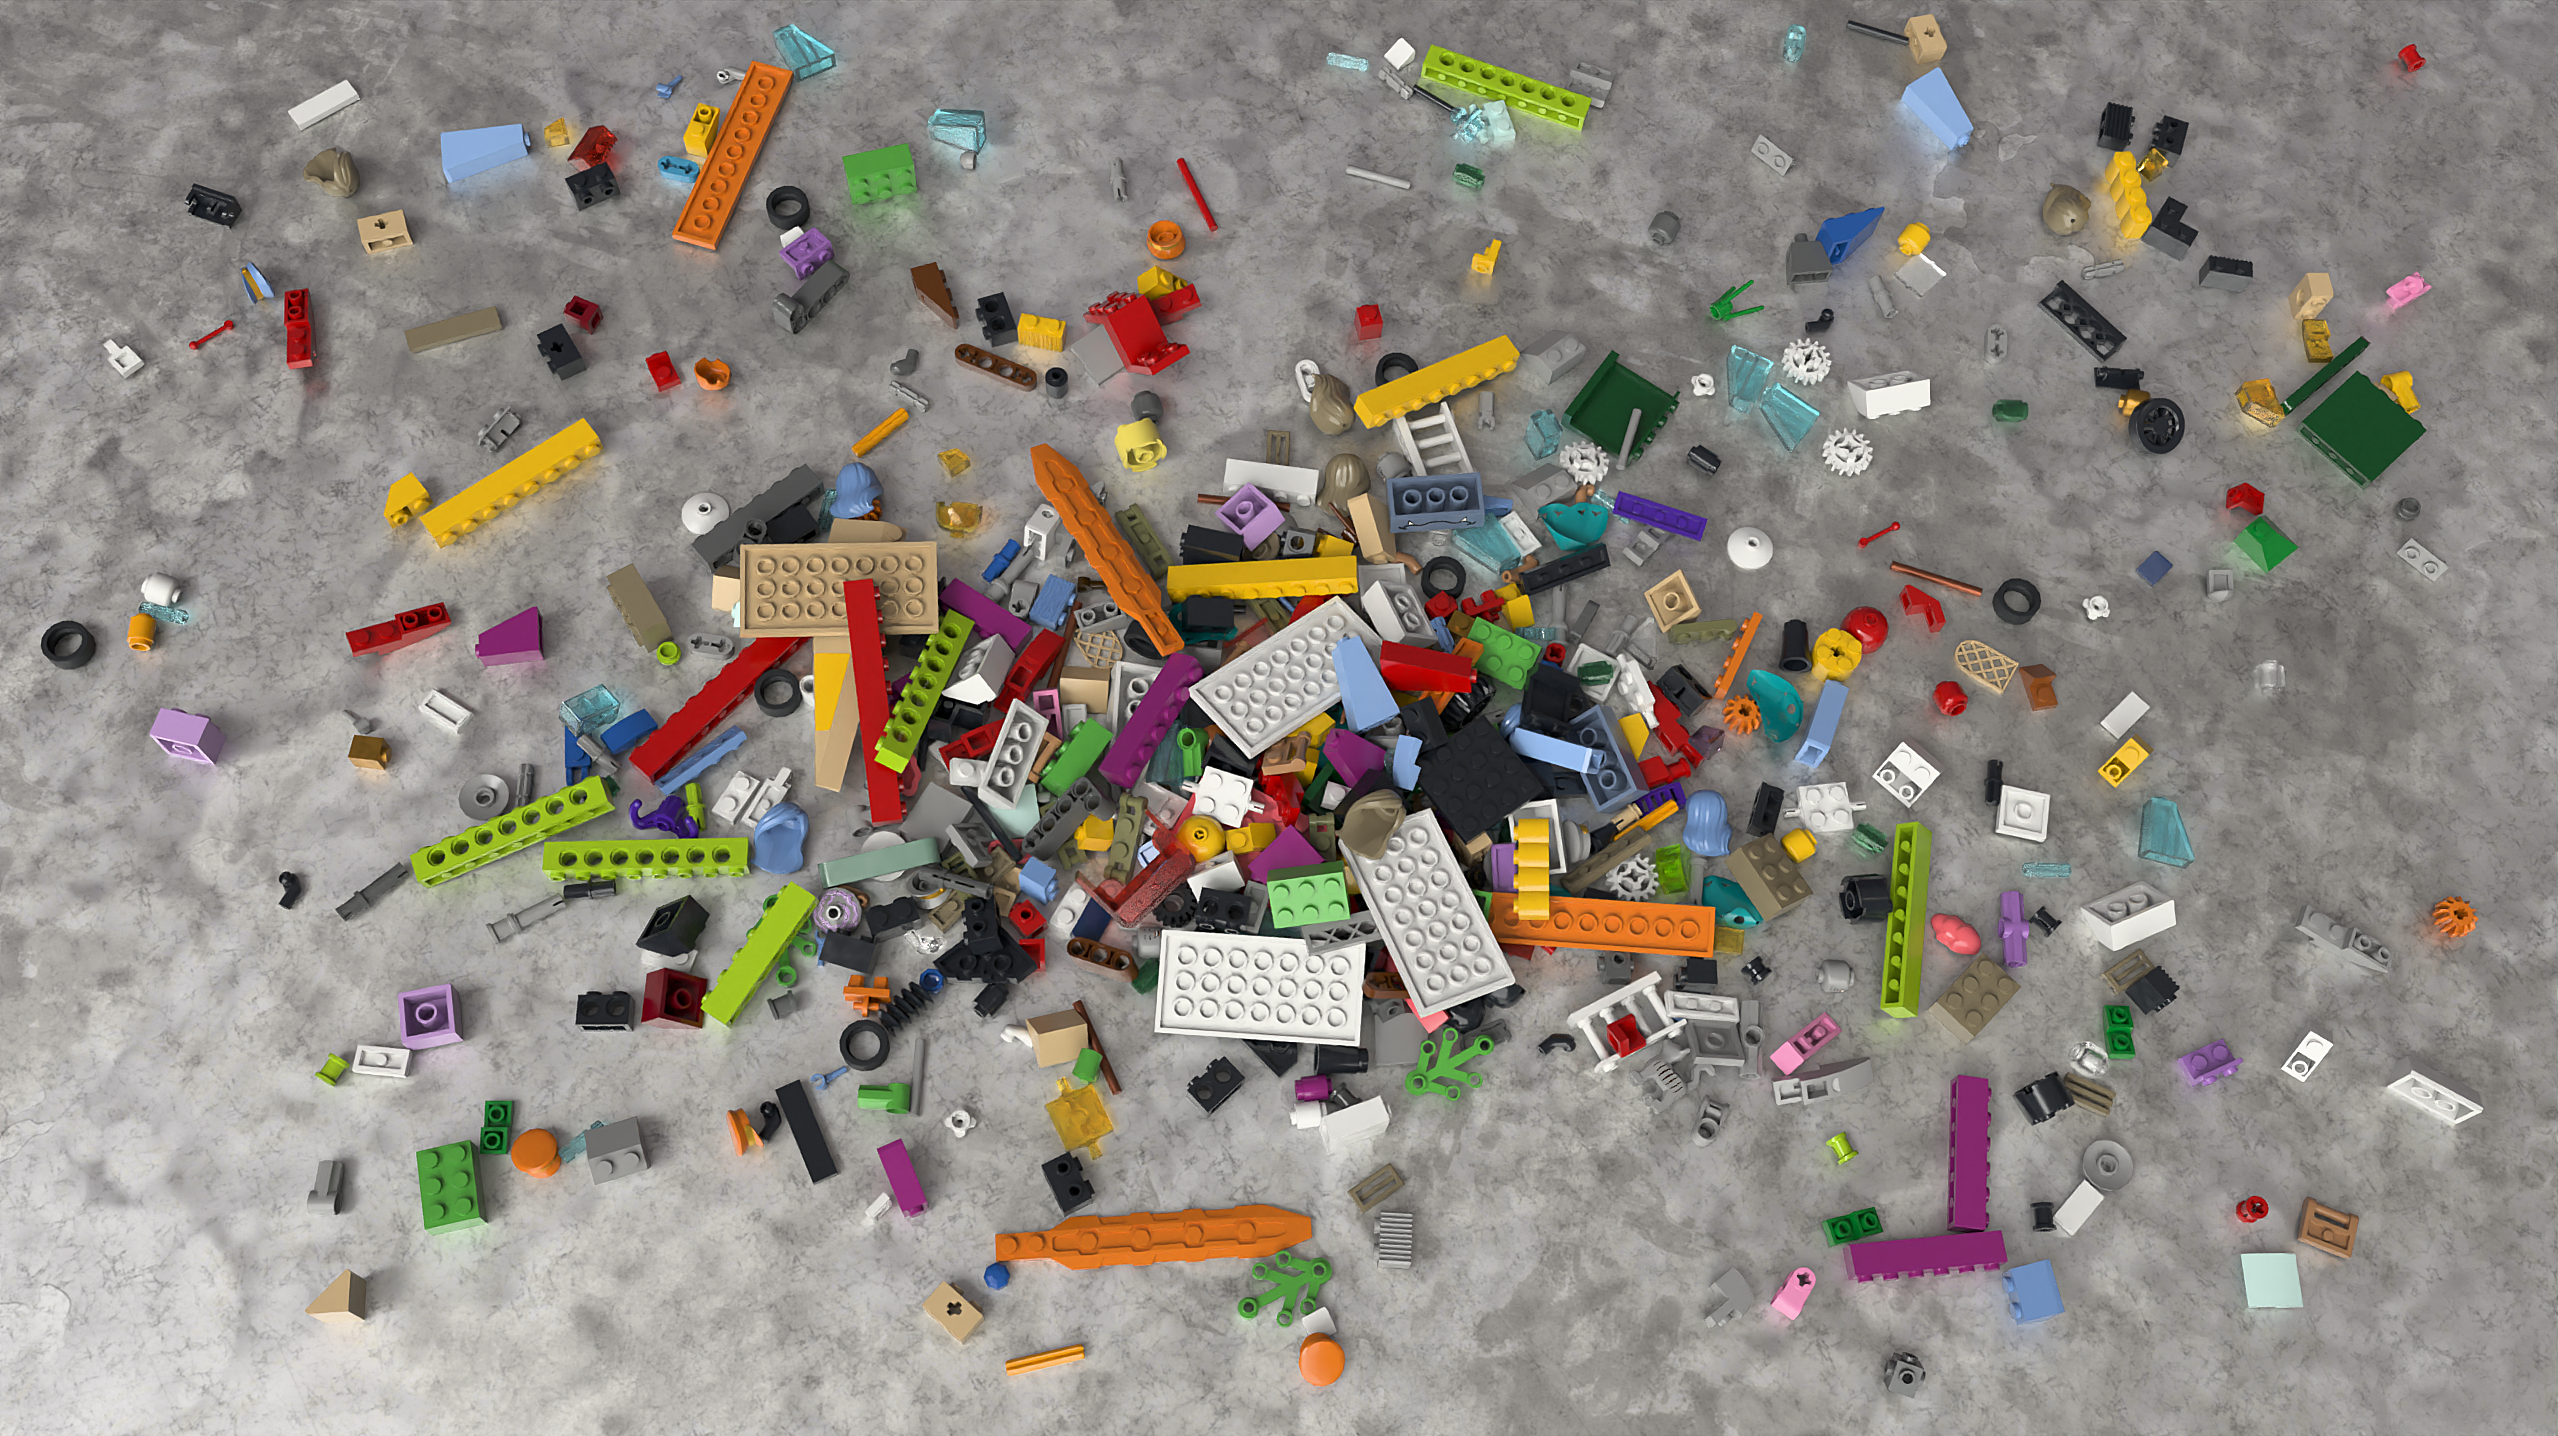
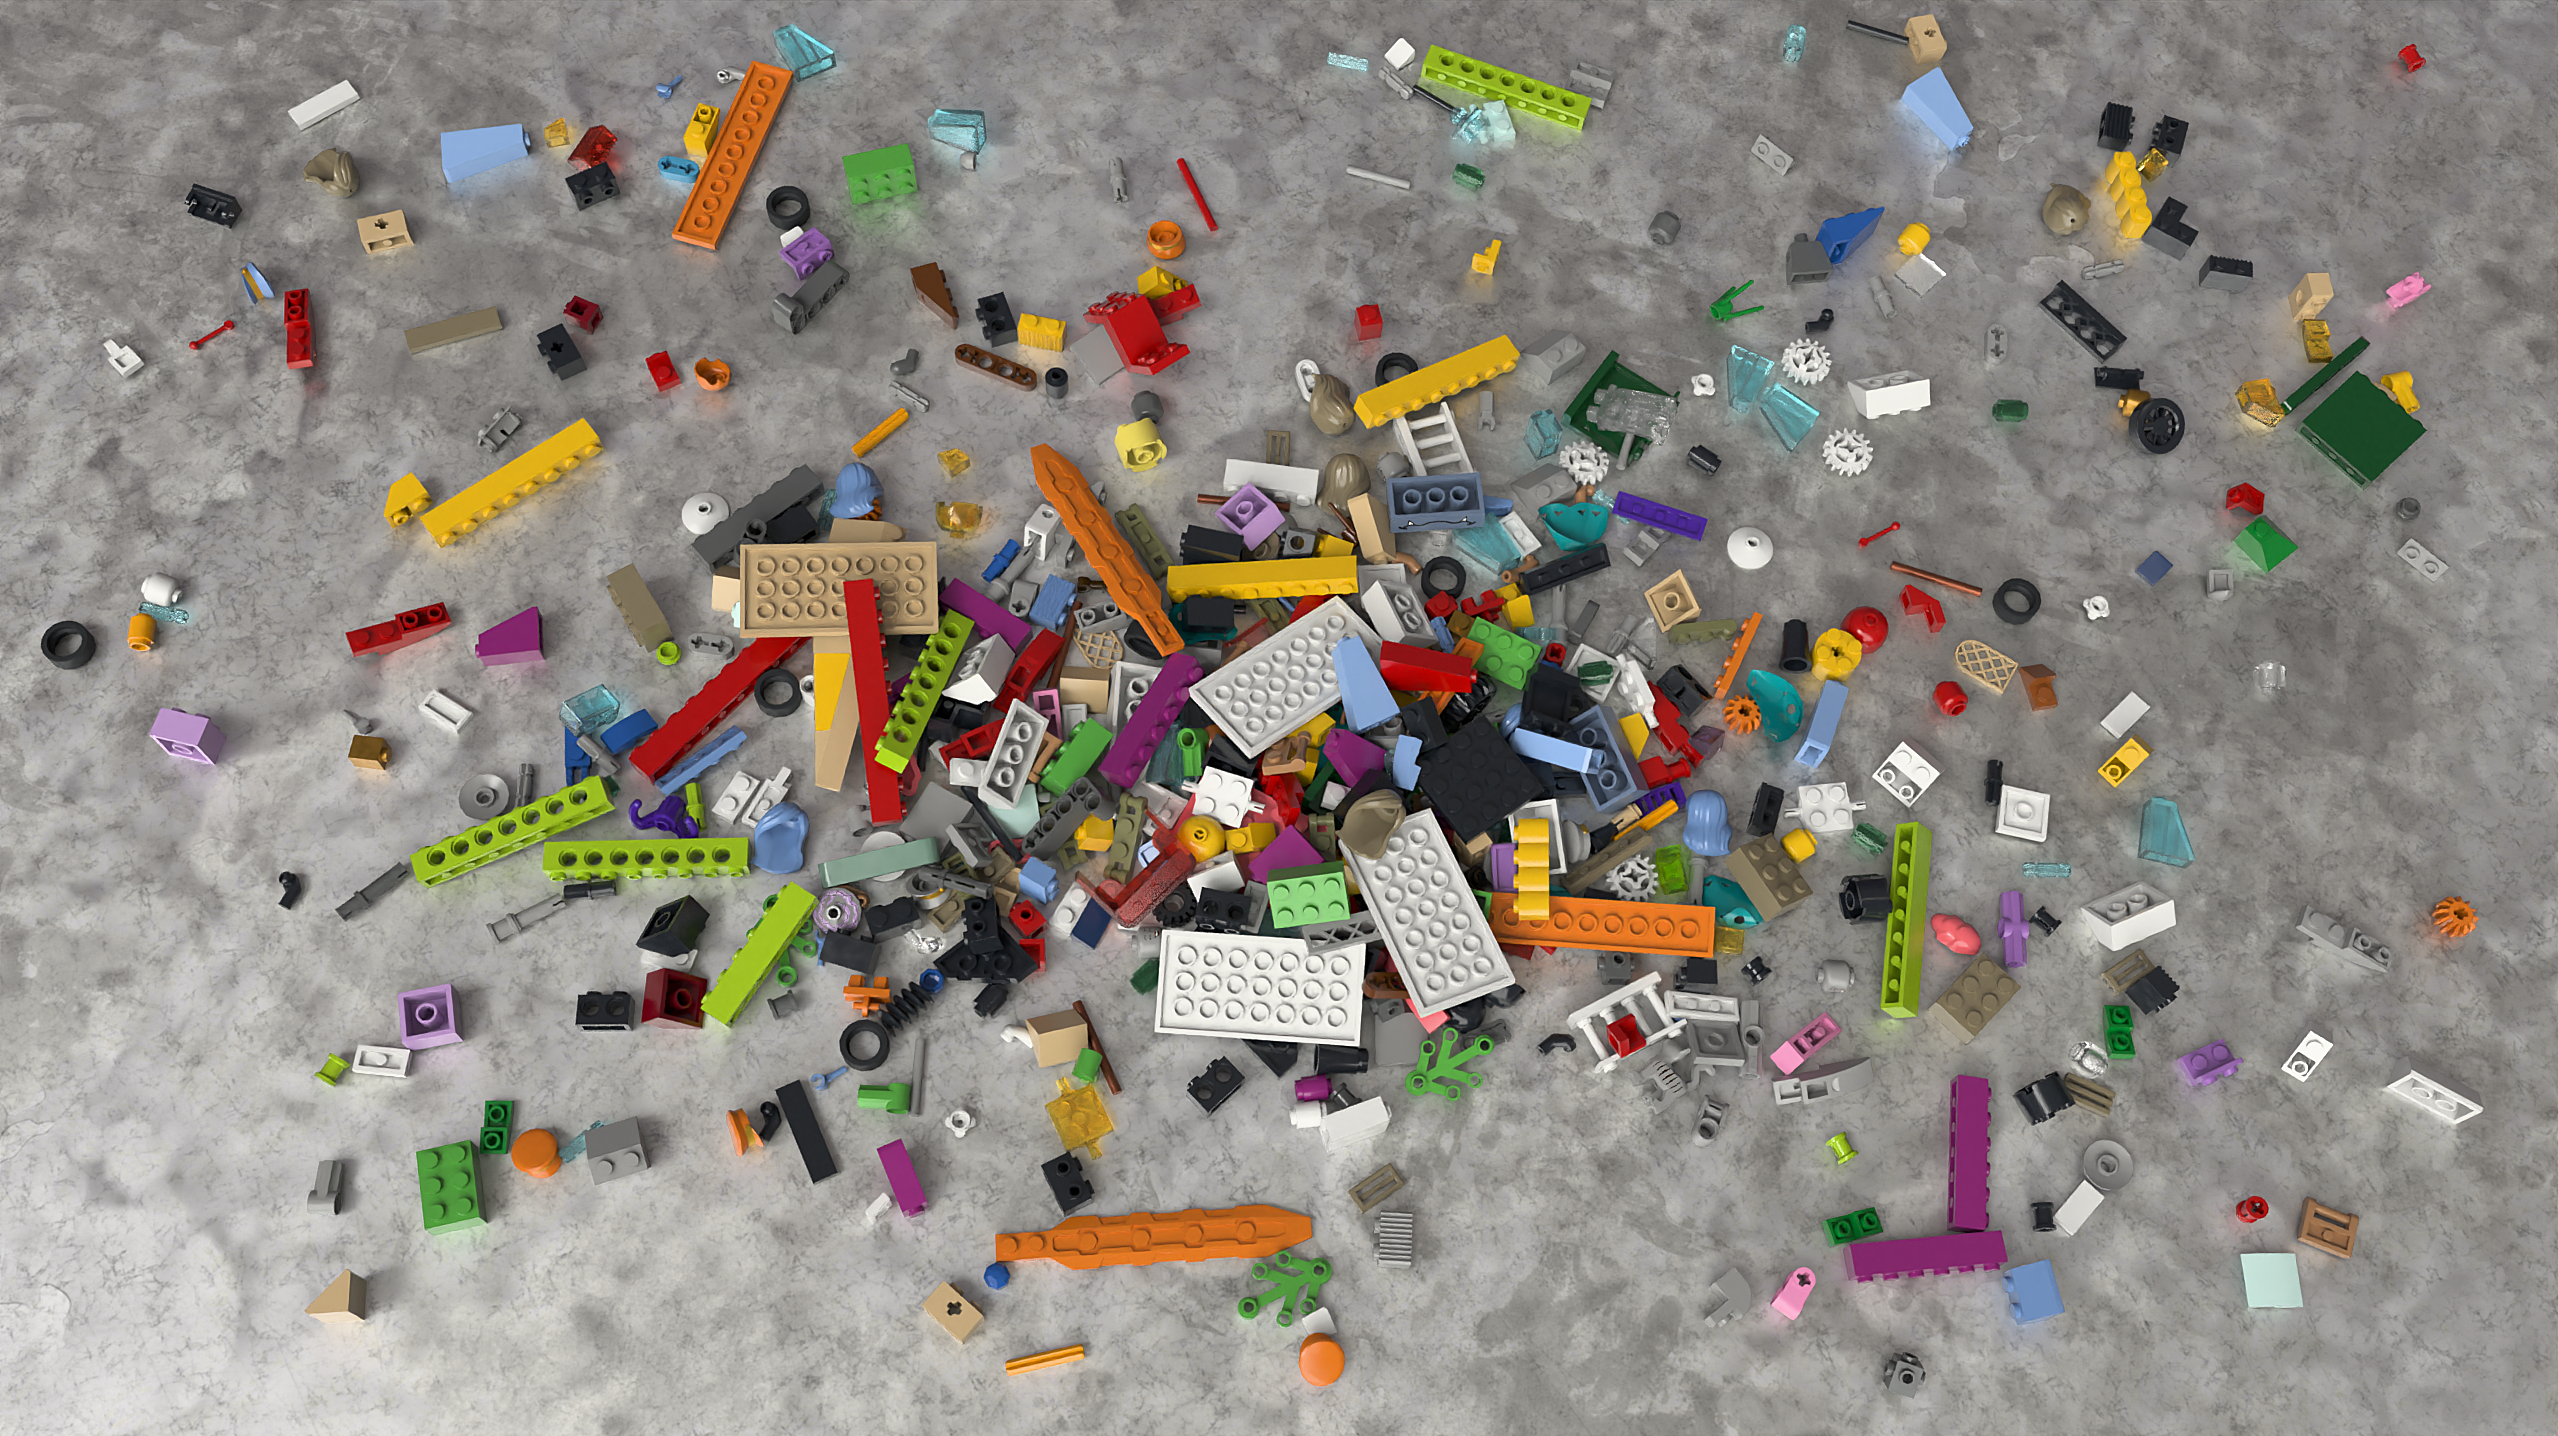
reddish brown beam [1067,937,1139,983] -> none
none -> clear hips [1586,384,1677,446]

